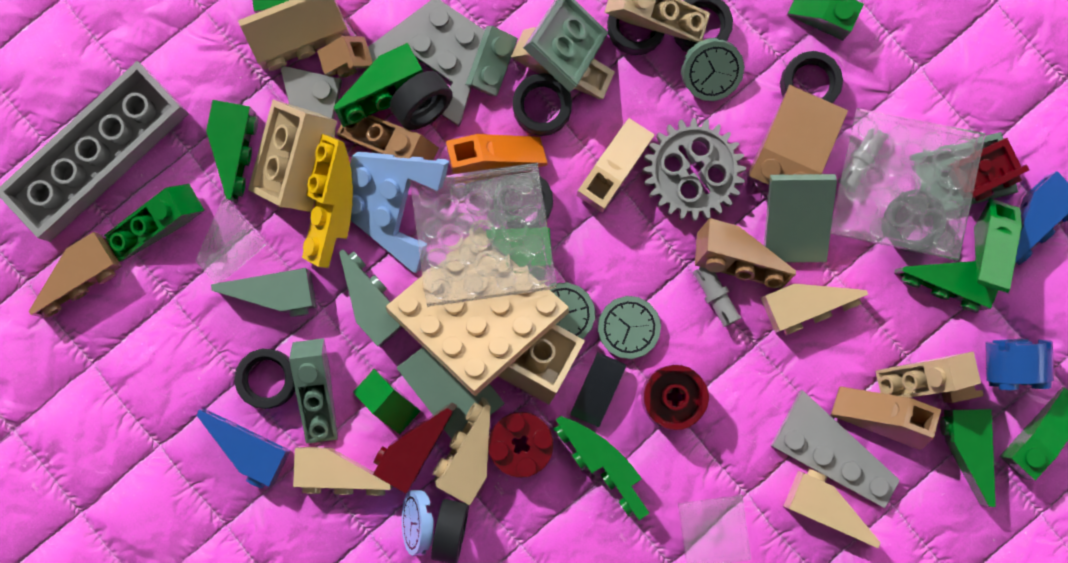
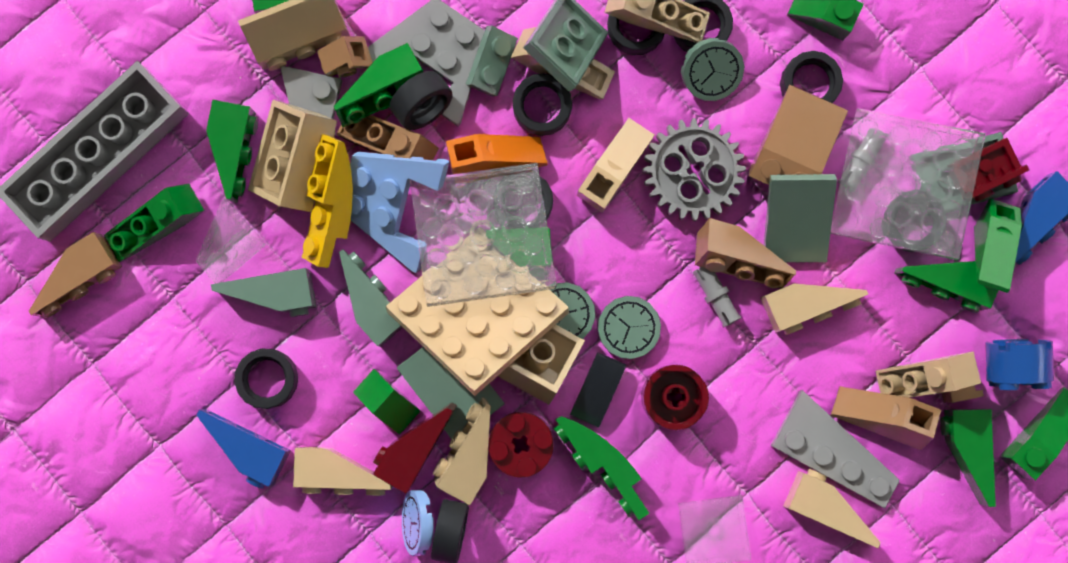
sand green slope [289,338,338,444] -> none

